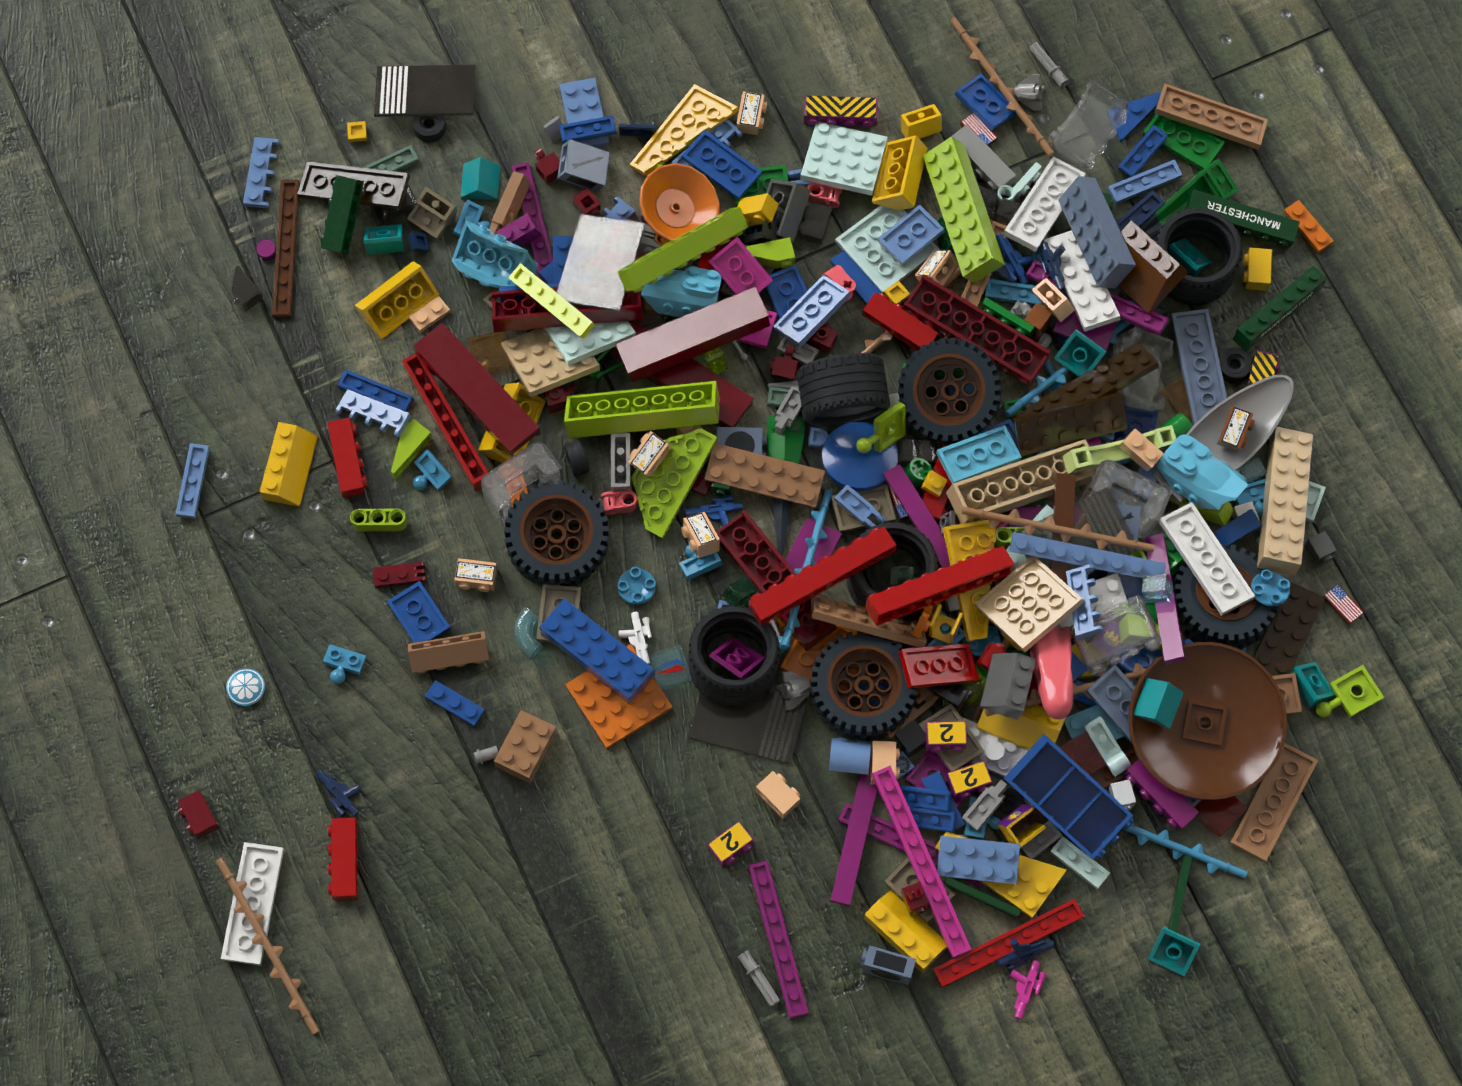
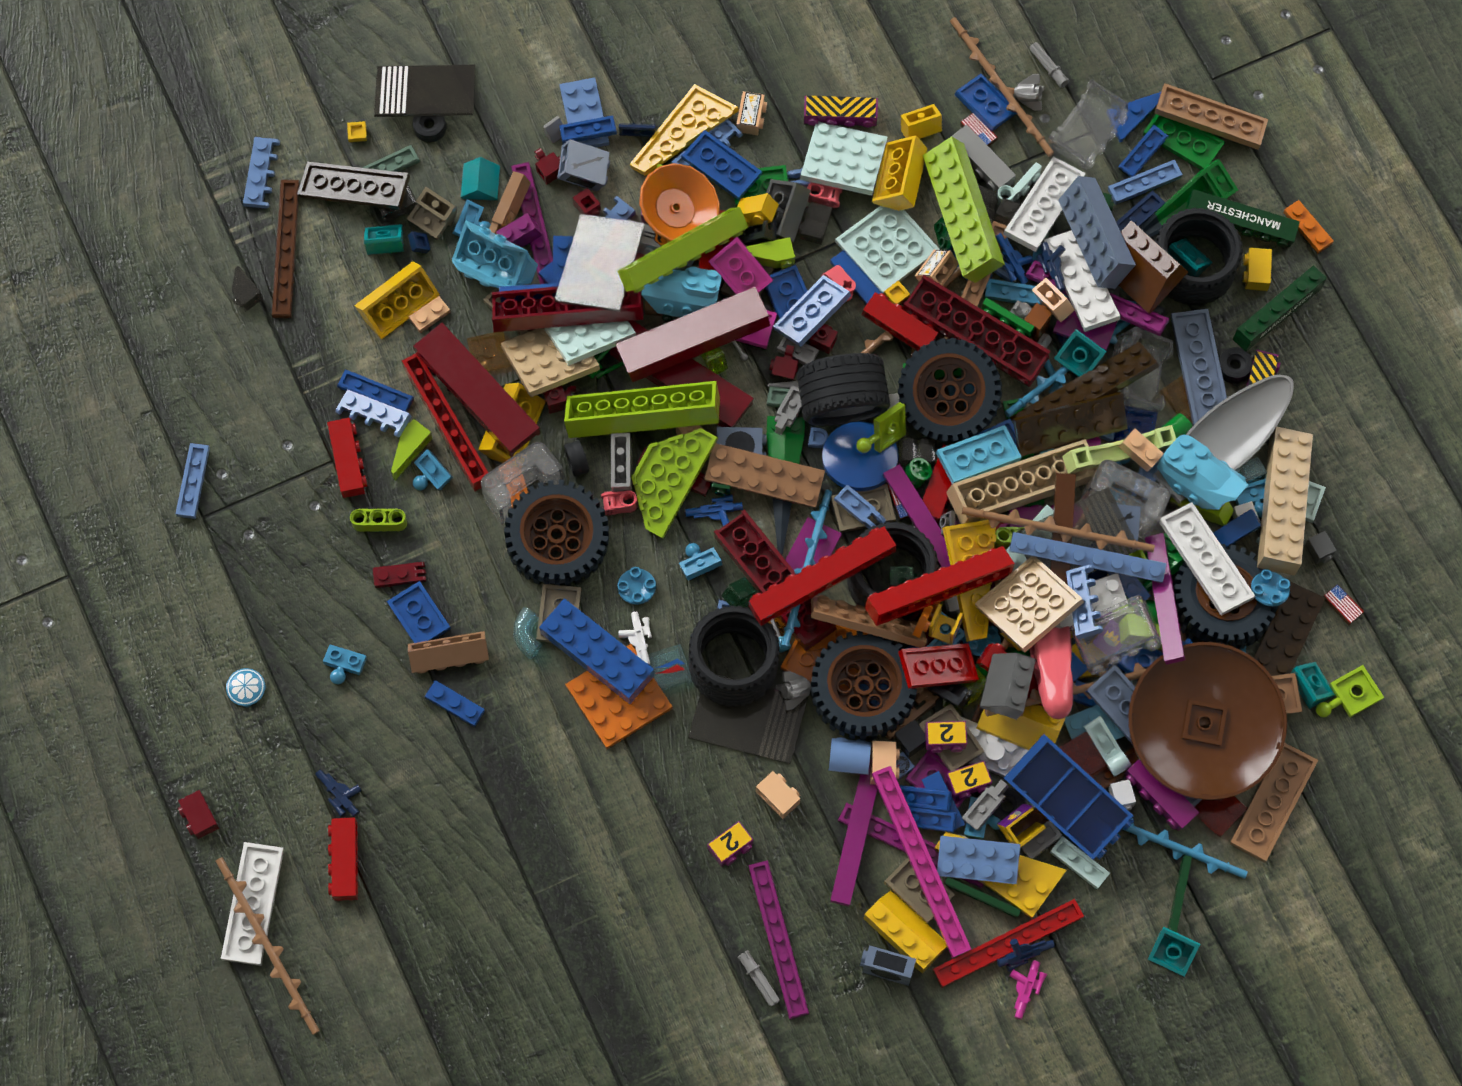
magenta tile [256,240,276,259] -> none
yellow slope [260,422,318,507] -> none
dark green brick [321,175,364,254] -> none
brick [455,558,498,592] -> none
light grey pin [473,745,498,765] -> none
medium nougat brick [494,710,557,784] -> none
neon yellow plate [509,263,595,339] -> none
brick [628,431,672,478] -> none
brick [681,512,720,558] -> none
magenta slope [709,636,765,679] -> none
medium blue plate [878,205,945,266] -> none
dark red brick [901,881,929,915] -> none
yellow plate [921,470,947,497] -> none
teal slope [1133,678,1184,729] -> none
clear light blue brick [1142,574,1173,603] -> none
brick [1217,406,1255,452] -> none

